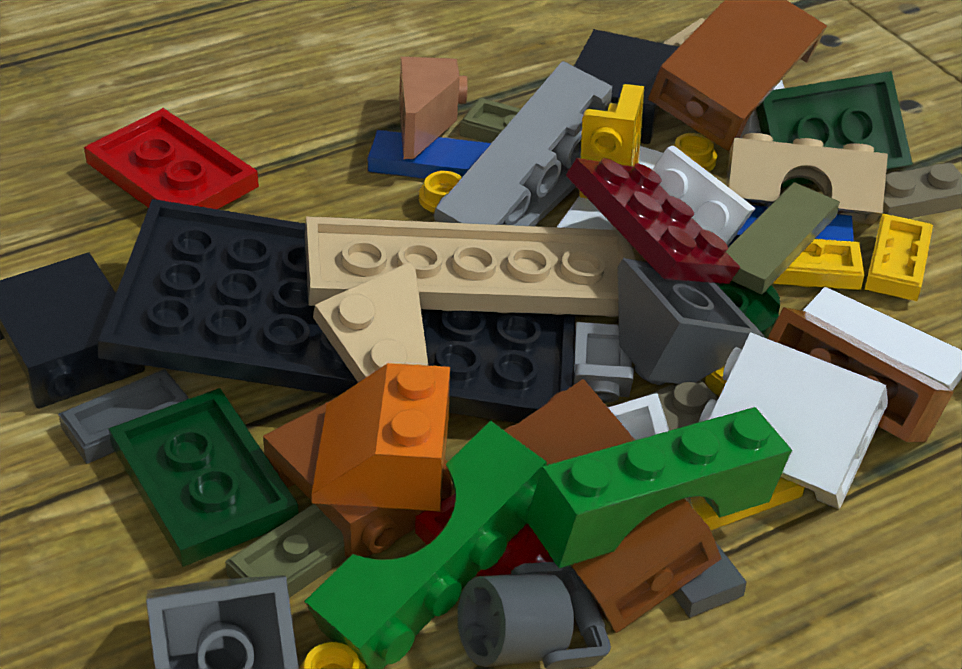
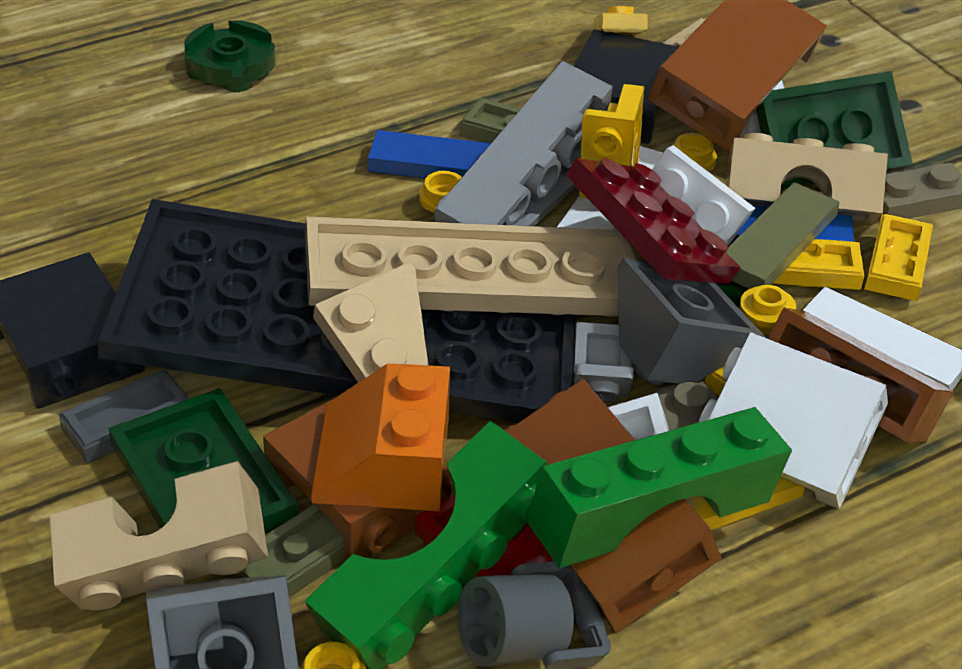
red plate [84,108,259,209] -> none
nougat slope [399,57,467,159] -> none
dark grey tile [672,543,747,618] -> none
none -> tan arch [49,461,268,610]
none -> dark green plate [184,20,276,92]
none -> yellow plate [593,6,648,37]
none -> yellow plate [739,285,796,335]

